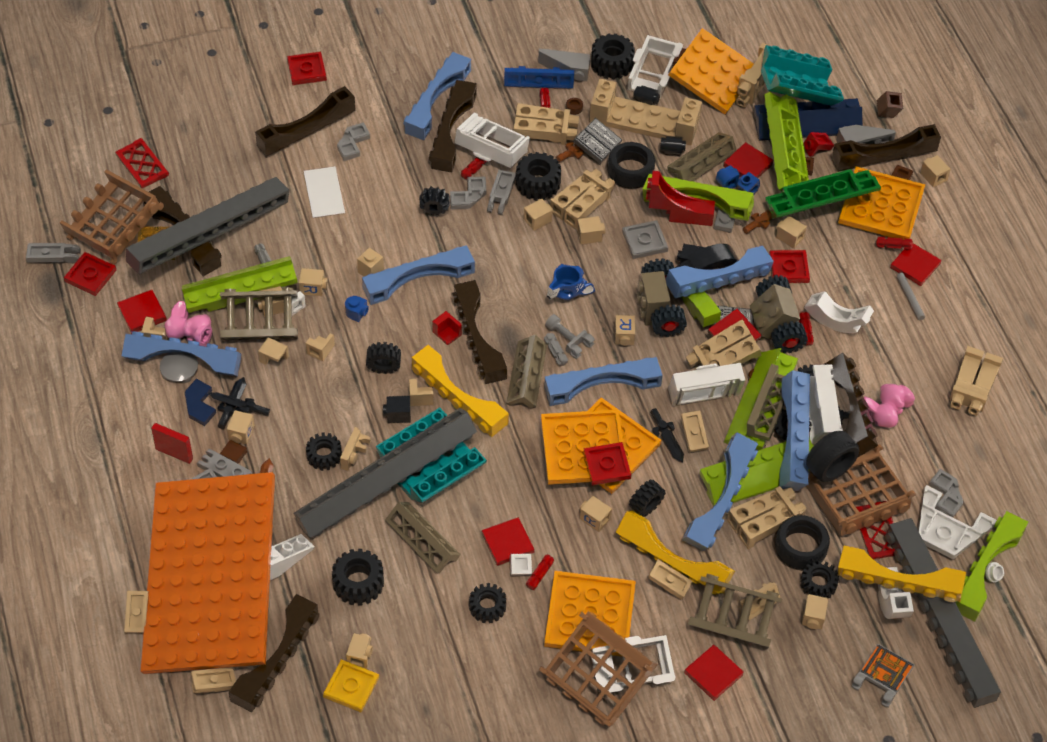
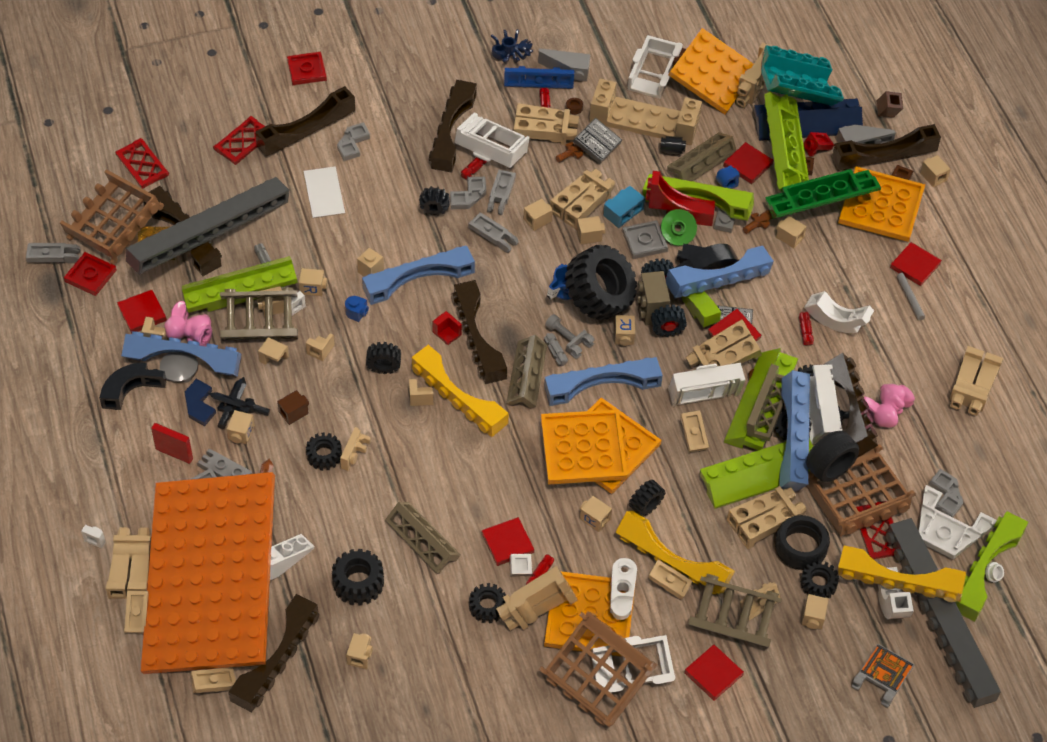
reddish brown tile [220,440,247,464] -> none
dark grey brick [293,408,477,538] -> none
yellow tile [323,659,379,713] -> none
teal slope [376,407,487,503] -> none
black brick [383,396,411,423] -> none
medium blue arch [403,52,471,140] -> none
black tyre [516,152,561,200] -> none
red tile [583,442,631,486] -> none
black tyre [591,33,635,79] -> none
black tyre [607,142,655,189] -> none
black brick [633,85,660,105] -> none
black sword [650,408,684,463] -> none
medium blue arch [682,432,758,551] -> none
blue plate [737,172,760,195] -> none
brick [750,275,808,354] -> none
red tile [769,250,810,283] -> none
red axle [876,237,913,249] -> none
none -> white plate [81,525,106,549]
none -> black arch [99,363,167,410]
none -> tan hips [106,527,151,599]
none -> red window [213,116,265,165]
none -> reddish brown brick [277,390,309,425]
none -> light grey hinge [468,212,519,253]
none -> dark blue animal [491,29,533,64]
none -> tan hips [496,566,578,631]
none -> black tyre [565,245,637,320]
none -> dark azure brick [603,186,645,228]
none -> white piece [610,558,637,620]
none -> bright green dish [661,209,697,246]

